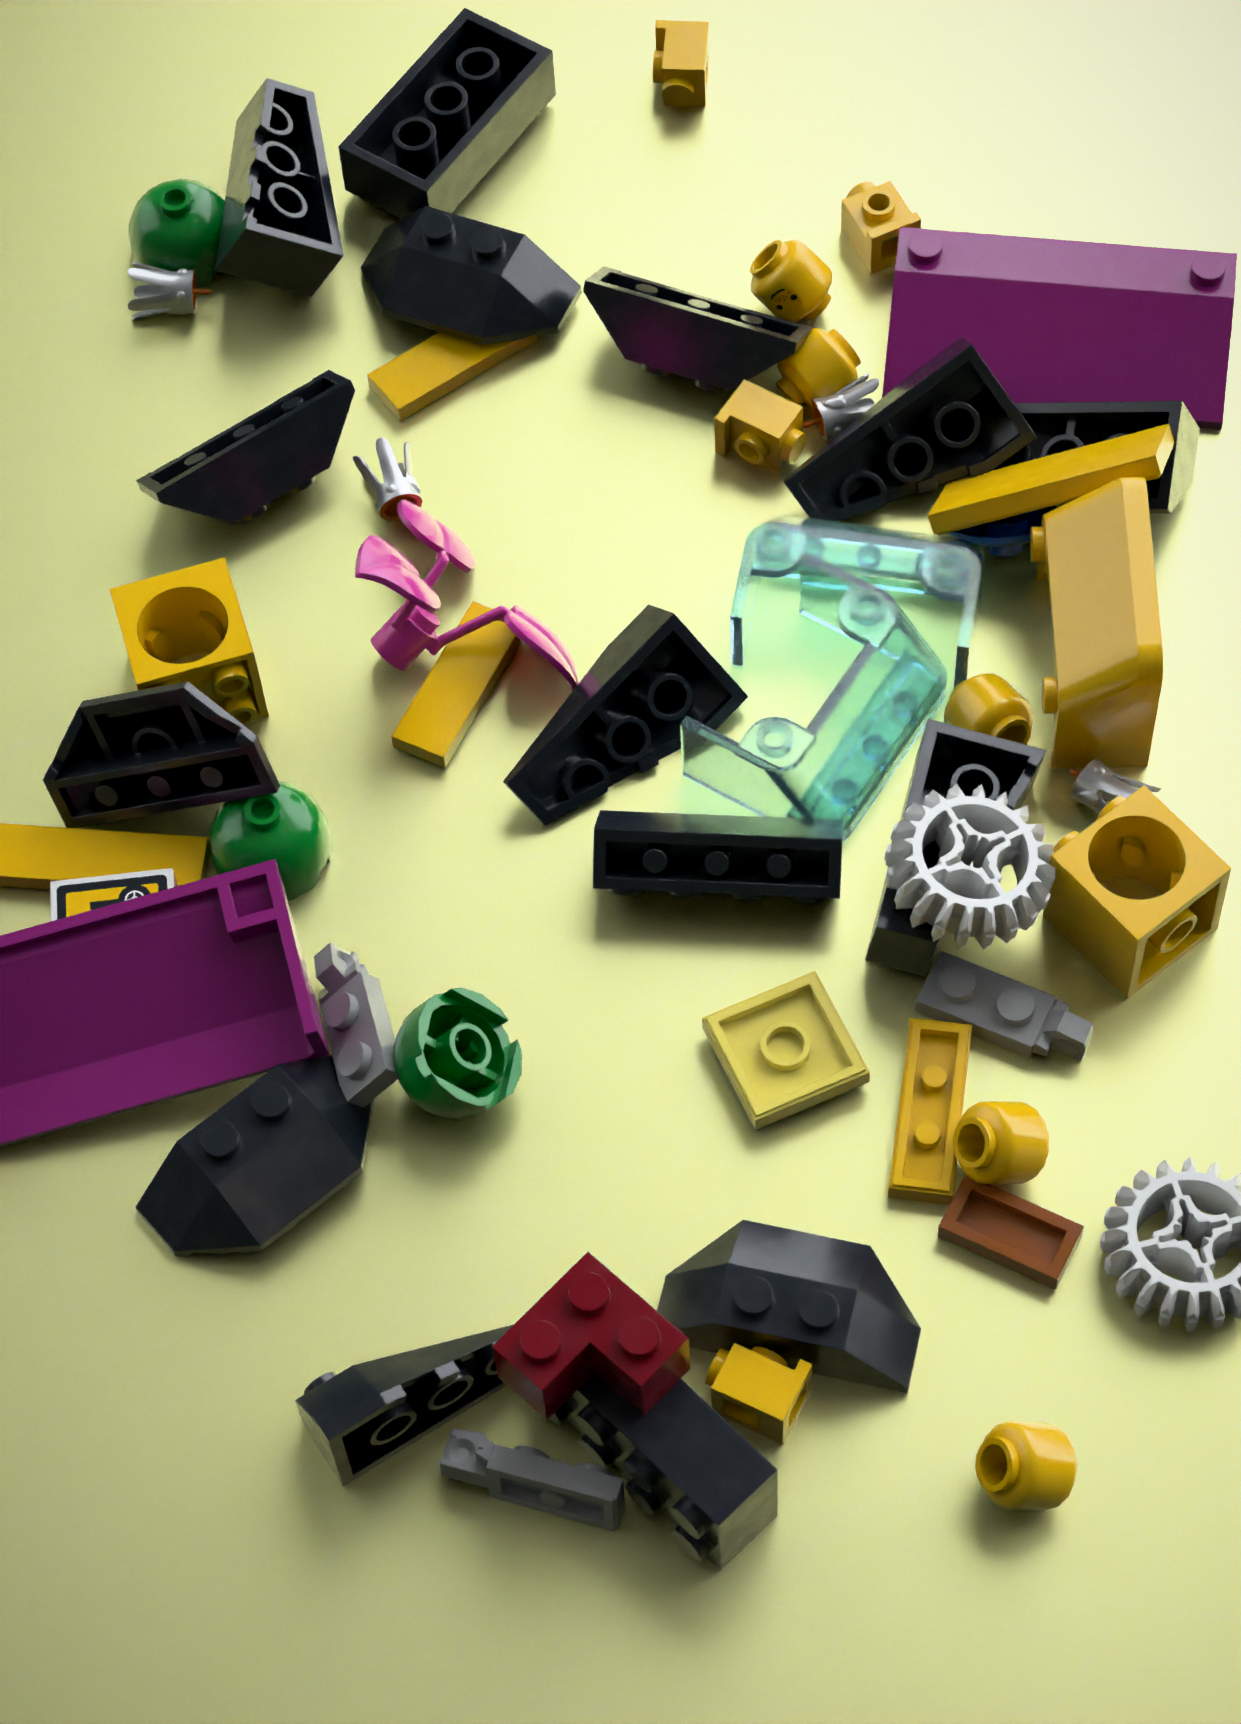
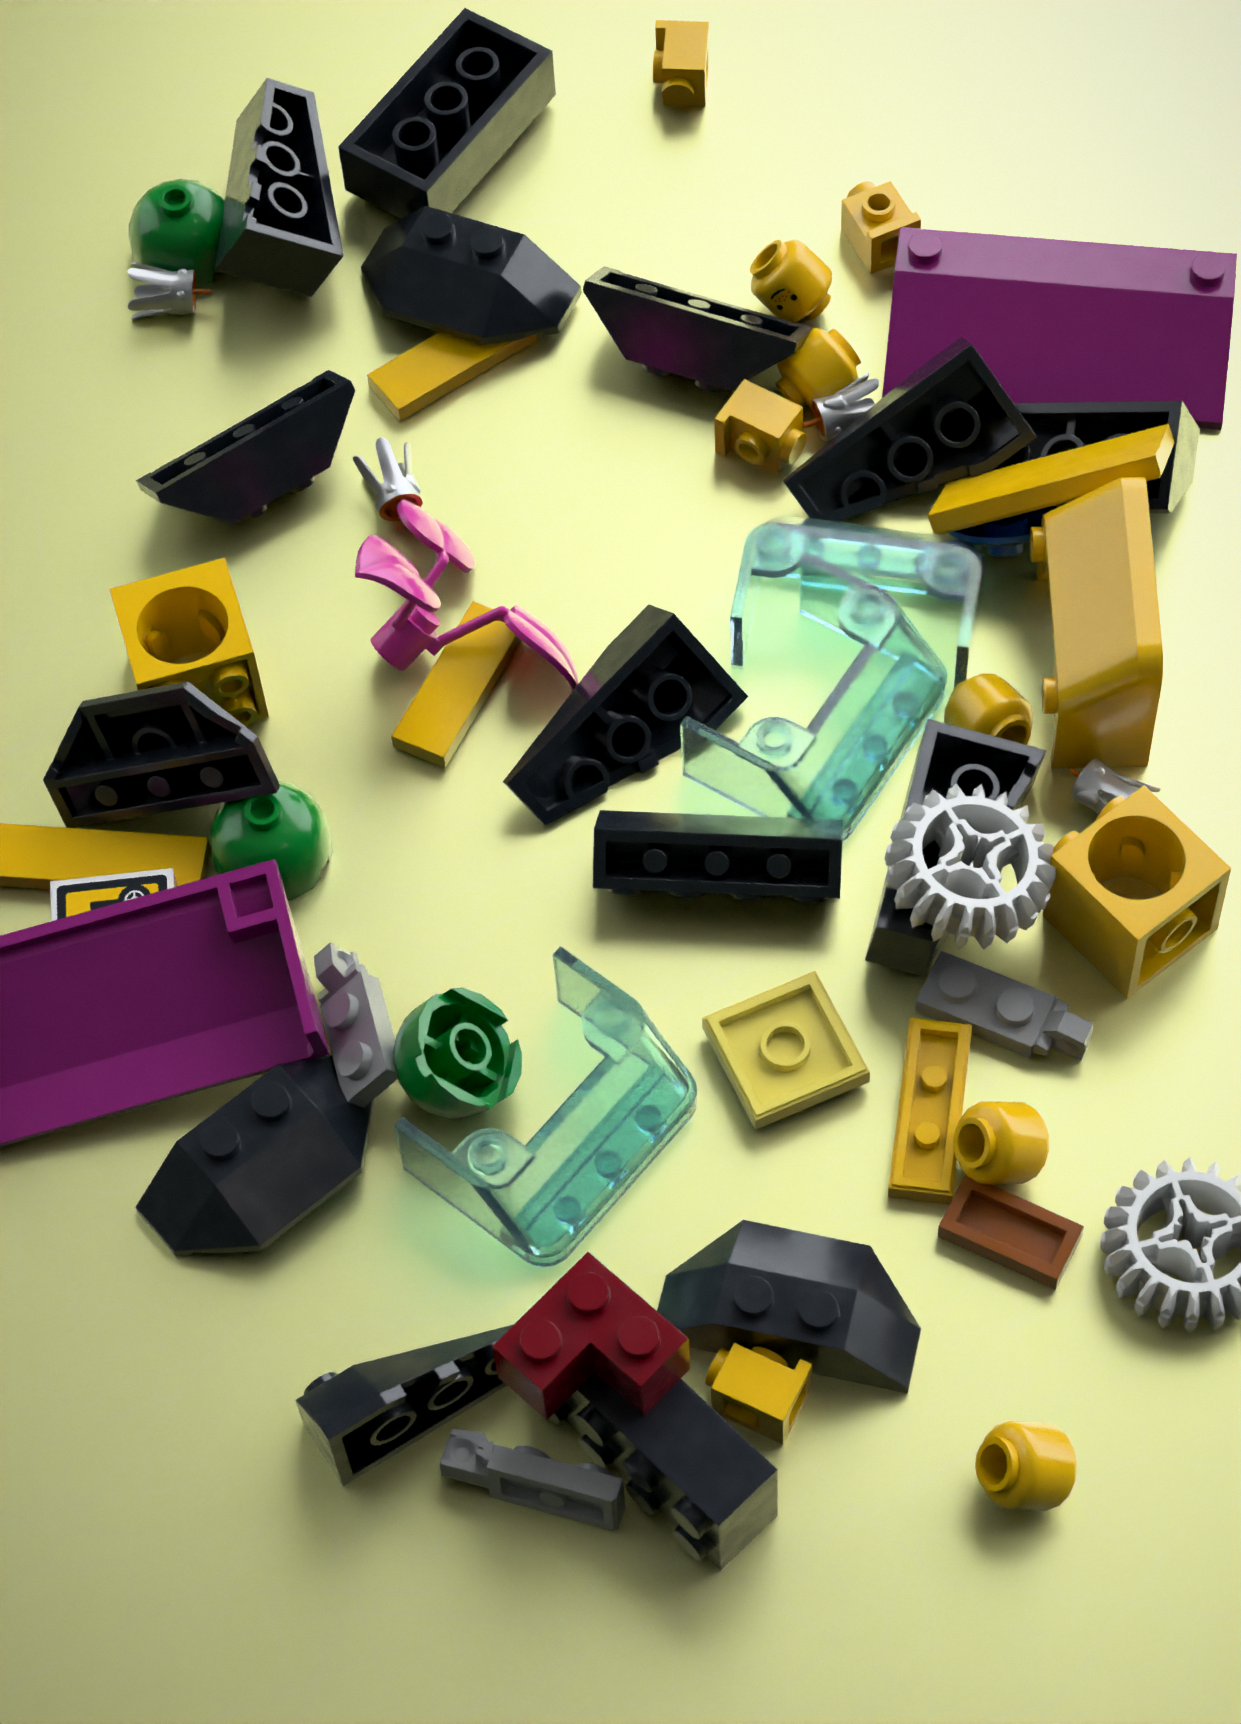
none -> clear light blue windscreen [394,946,698,1267]

